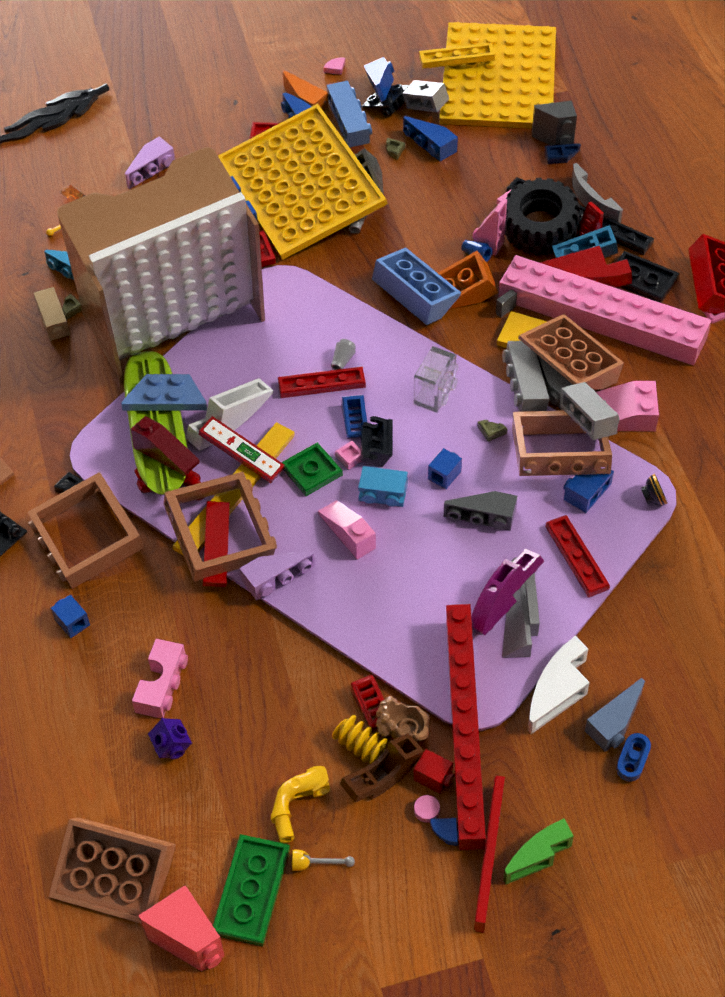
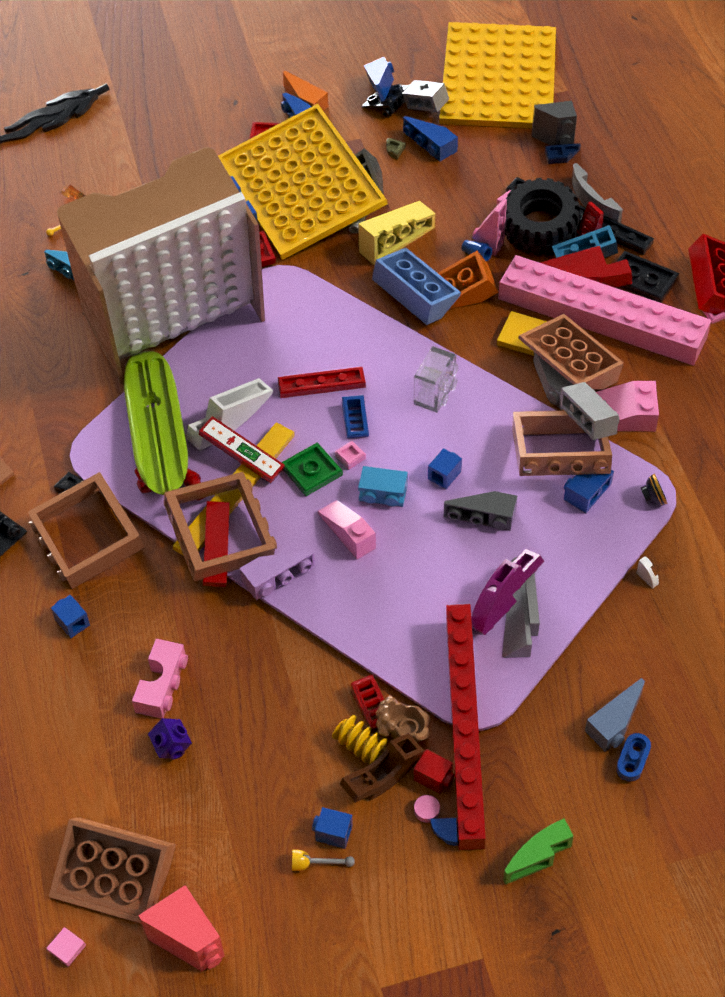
tan brick [34,287,70,341] -> none
olive tile [62,294,82,320] -> none
medium blue wing [121,374,207,411] -> none
lavender slope [125,136,175,189] -> none
dark red slope [130,416,200,476] -> none
green tile [213,834,291,947] -> none
yellow piece [271,766,330,844] -> none
bright pink tile [324,58,345,75] -> none
medium blue brick [327,81,372,147] -> none
light grey cone [331,339,356,370] -> none
black hinge [361,416,393,467] -> none
yellow plate [419,43,495,69] -> none
red tile [474,775,505,933] -> none
olive tile [477,420,508,442] -> none
dark grey tile [496,289,517,317] -> none
light grey brick [502,341,549,412] -> none
white slope [528,636,590,734] -> none
red tile [545,515,610,598] -> none
none -> bright pink tile [46,927,86,967]
none -> blue brick [312,807,353,849]
none -> light yellow wedge [358,201,435,265]
none -> white tile [637,556,659,588]

